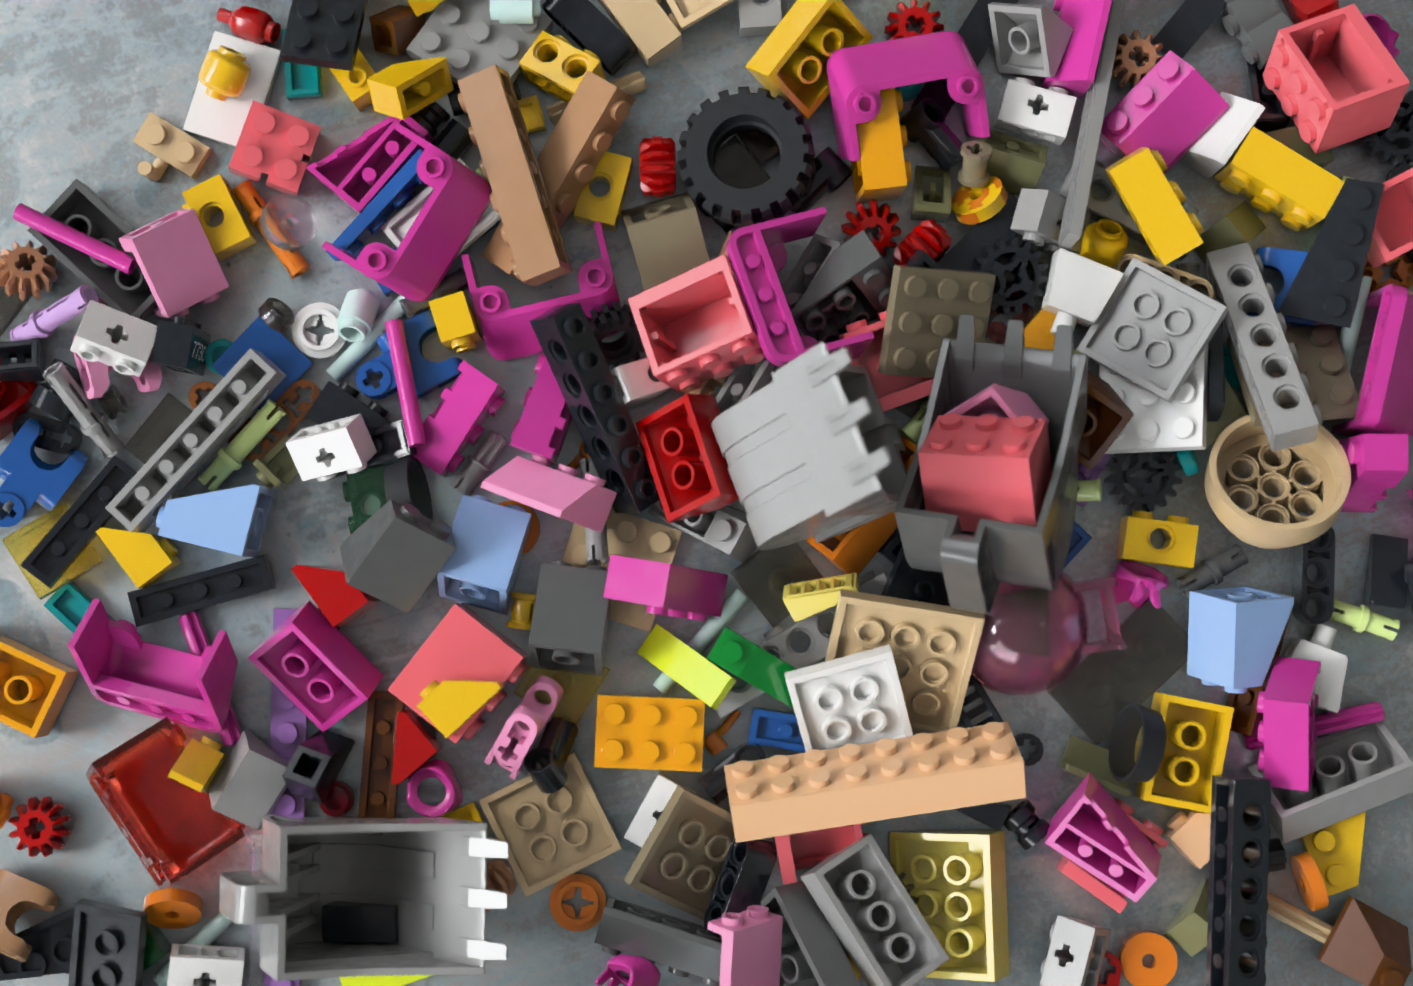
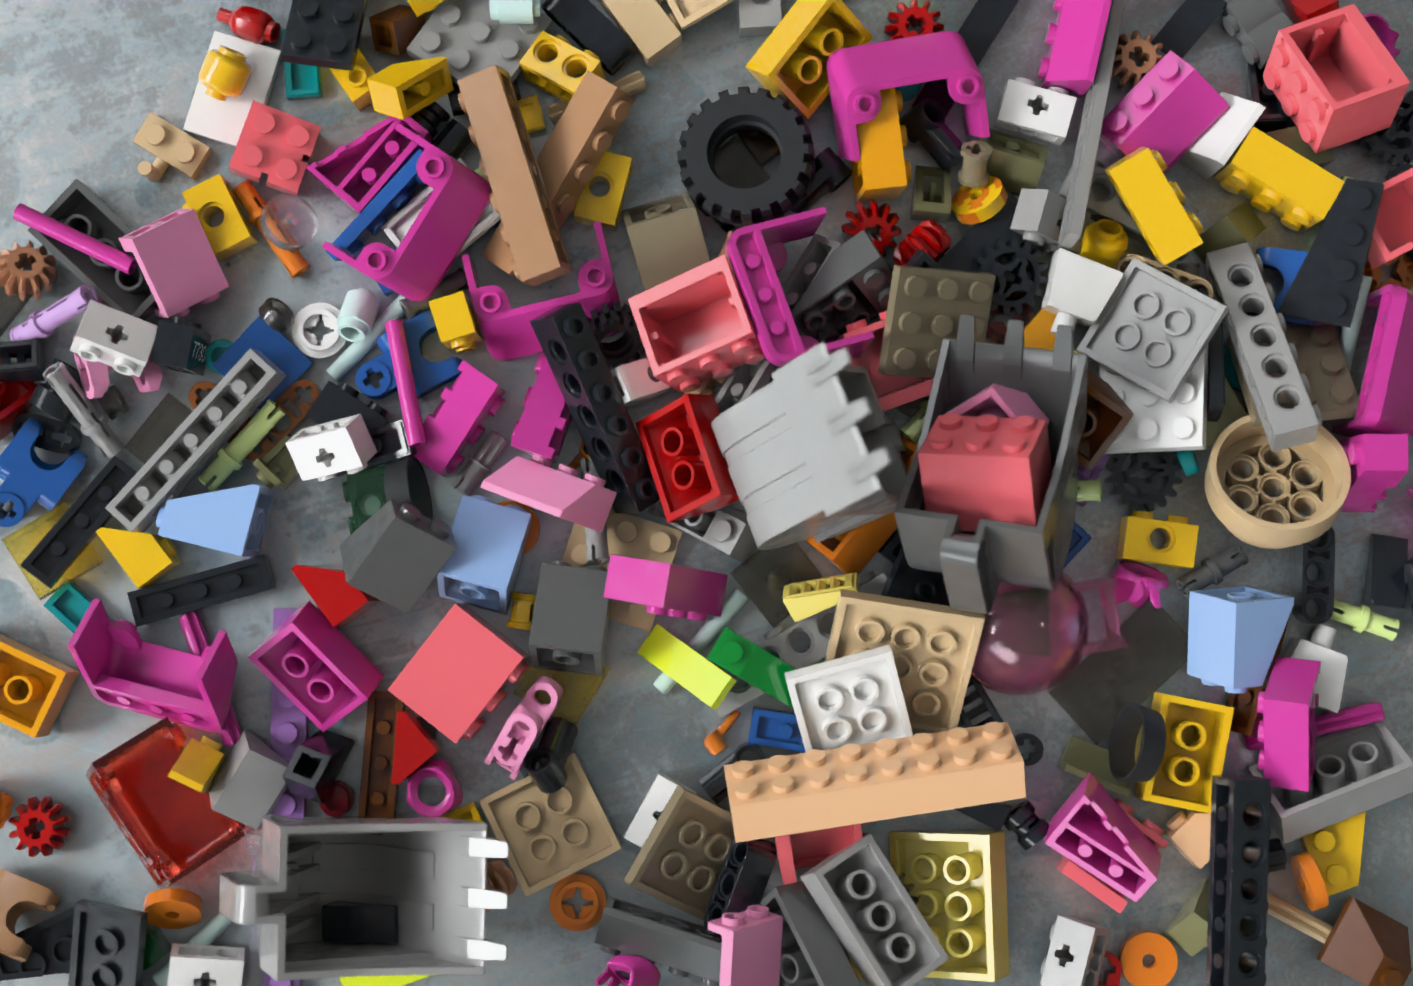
yellow slope [417,679,505,739] -> none
light orange brick [594,693,705,772] -> none
red gear [639,136,676,197] -> none
light grey slope [988,2,1074,78] -> none

